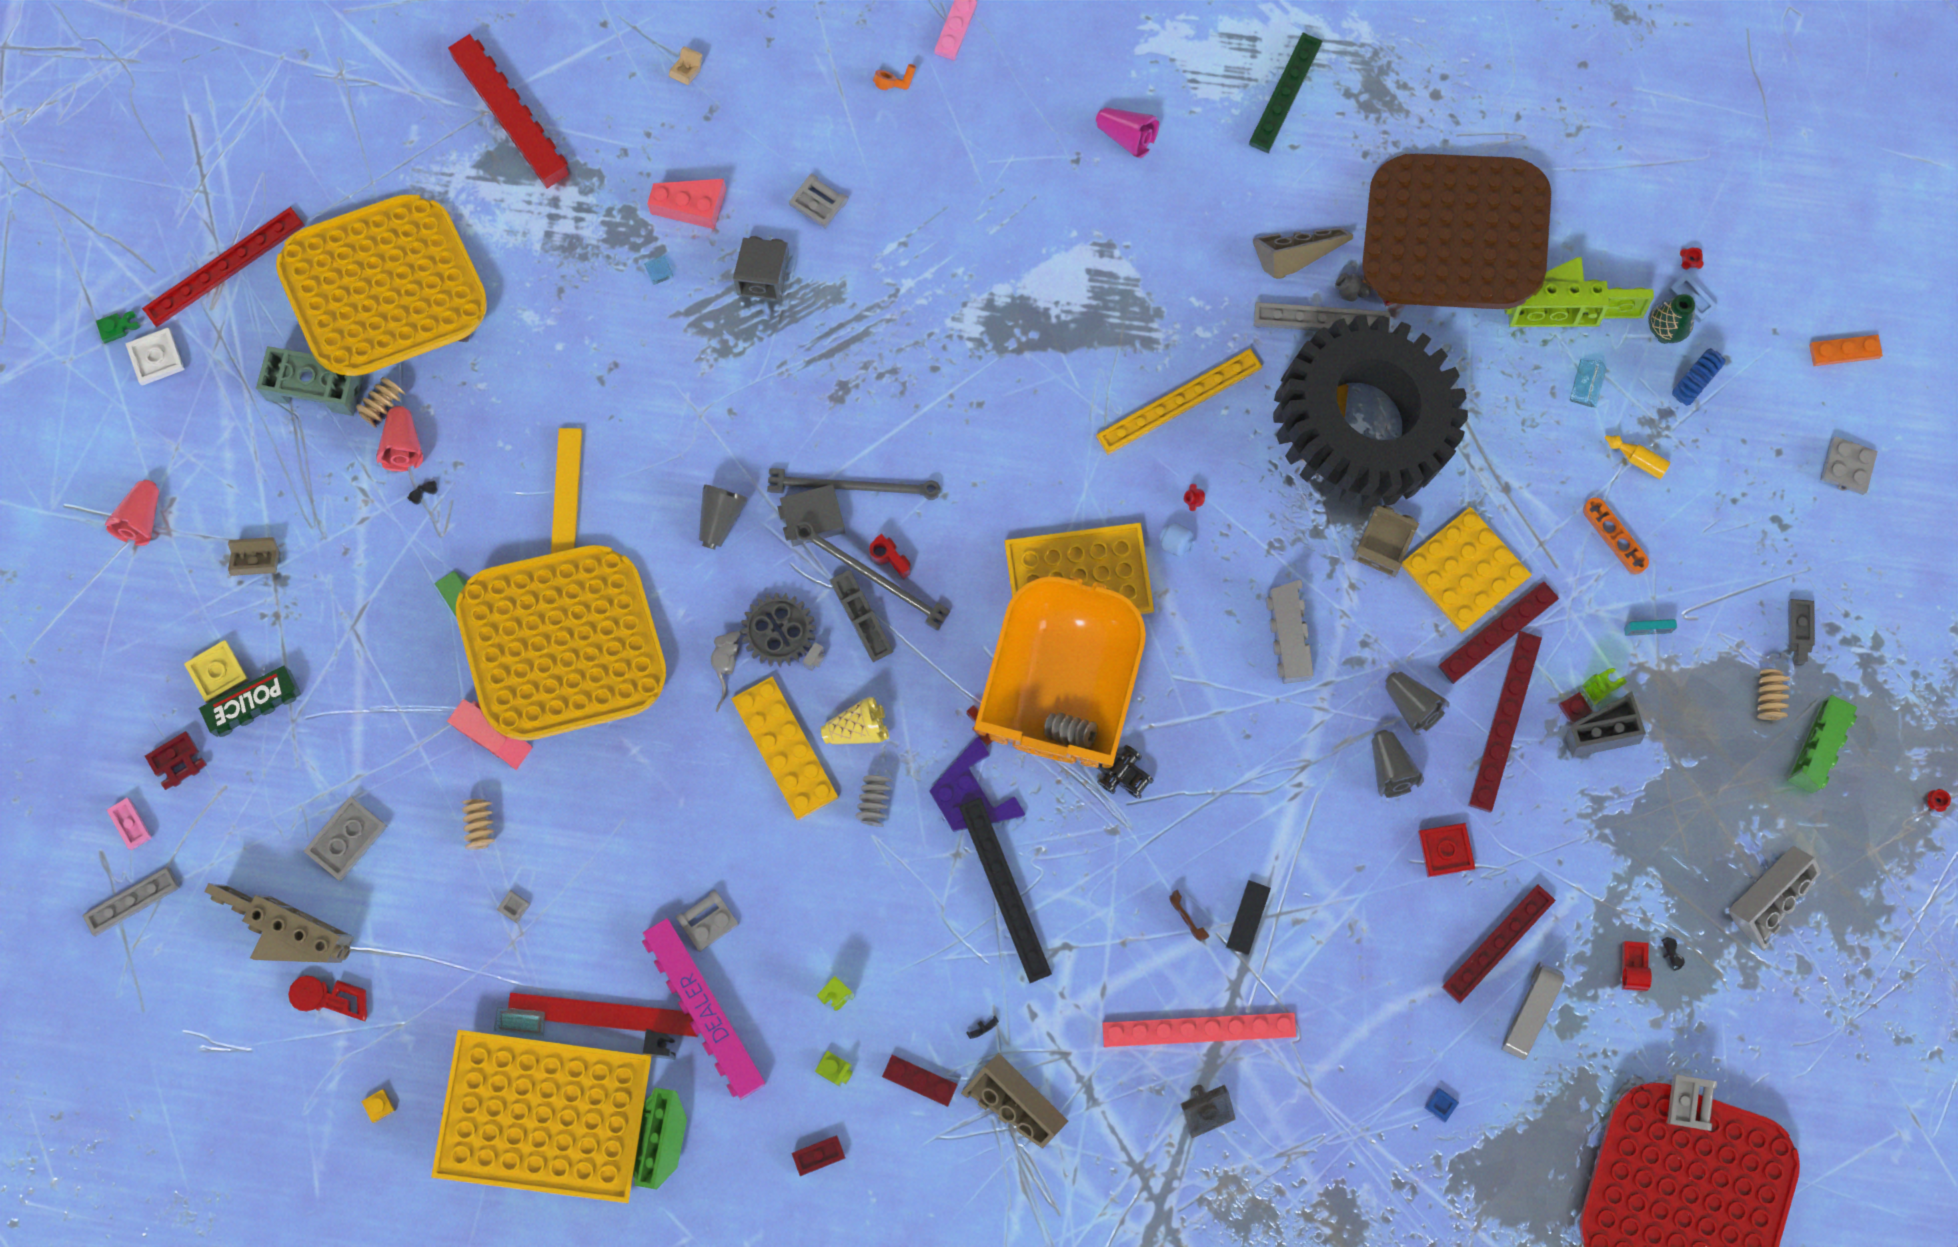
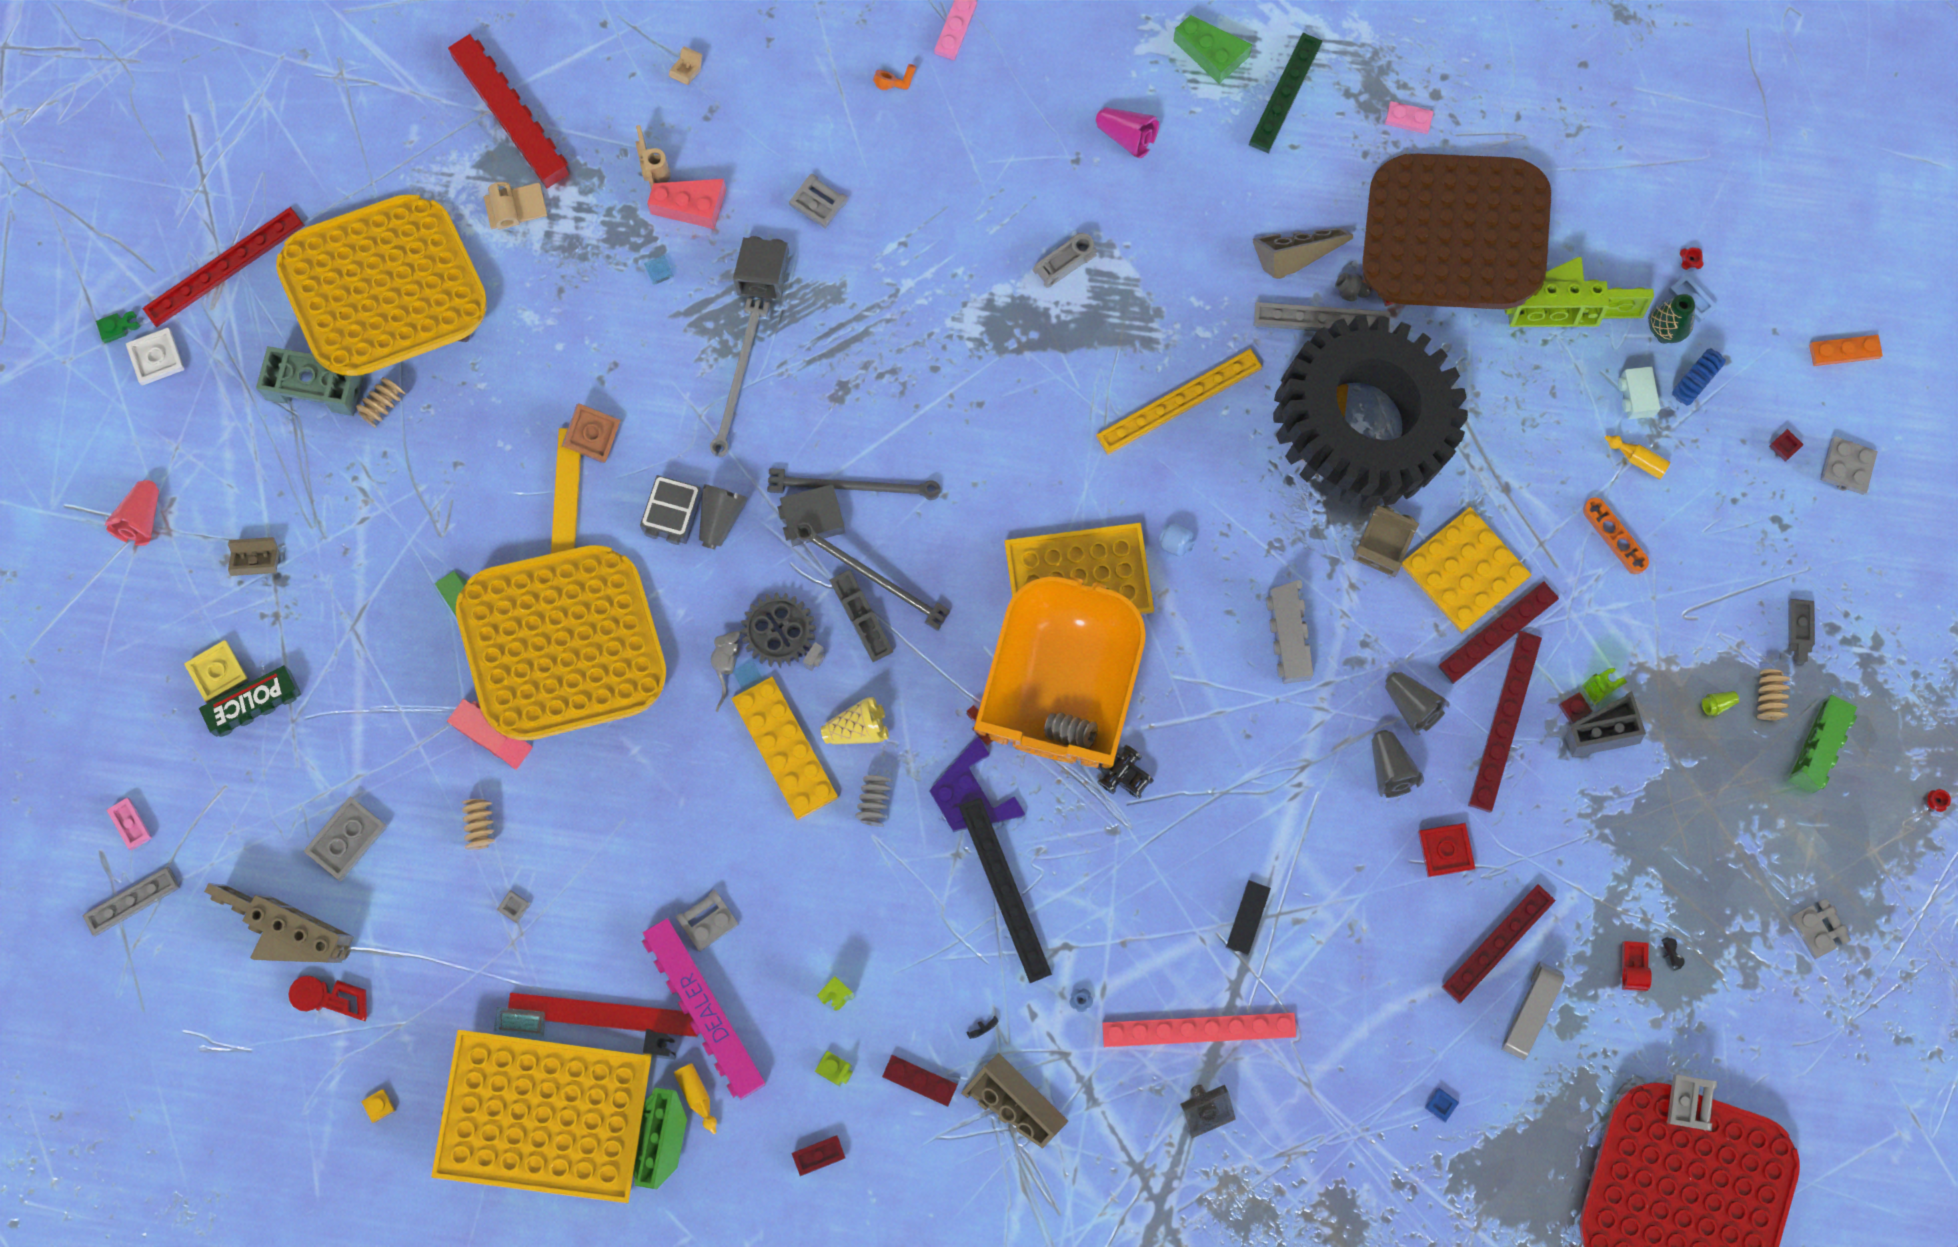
dark red plate [145,731,207,790] -> none
coral cone [376,406,423,472] -> none
black piece [407,481,438,505] -> none
red plate [869,534,911,580] -> none
reddish brown piece [1169,890,1209,942] -> none
red plate [1184,484,1205,511] -> none
clear light blue slope [1570,359,1606,408] -> none
teal tile [1624,619,1677,636] -> none
light grey wedge [1728,846,1821,951] -> none
none -> tan piece [483,182,548,230]
none -> nougat hinge [562,403,621,463]
none -> tan piece [635,125,670,190]
none -> dark grey brick [640,475,702,545]
none -> yellow wheel [673,1063,717,1134]
none -> light grey hinge [710,297,770,458]
none -> clear light blue tile [733,661,764,692]
none -> light grey piece [1032,233,1097,288]
none -> medium blue plate [1069,988,1093,1012]
none -> bright green wedge [1173,15,1253,84]
none -> bright pink plate [1385,101,1434,134]
none -> light aqua brick [1618,367,1660,420]
none -> lime cone [1702,691,1739,716]
none -> dark red plate [1769,429,1804,462]
none -> light grey plate [1790,898,1851,959]

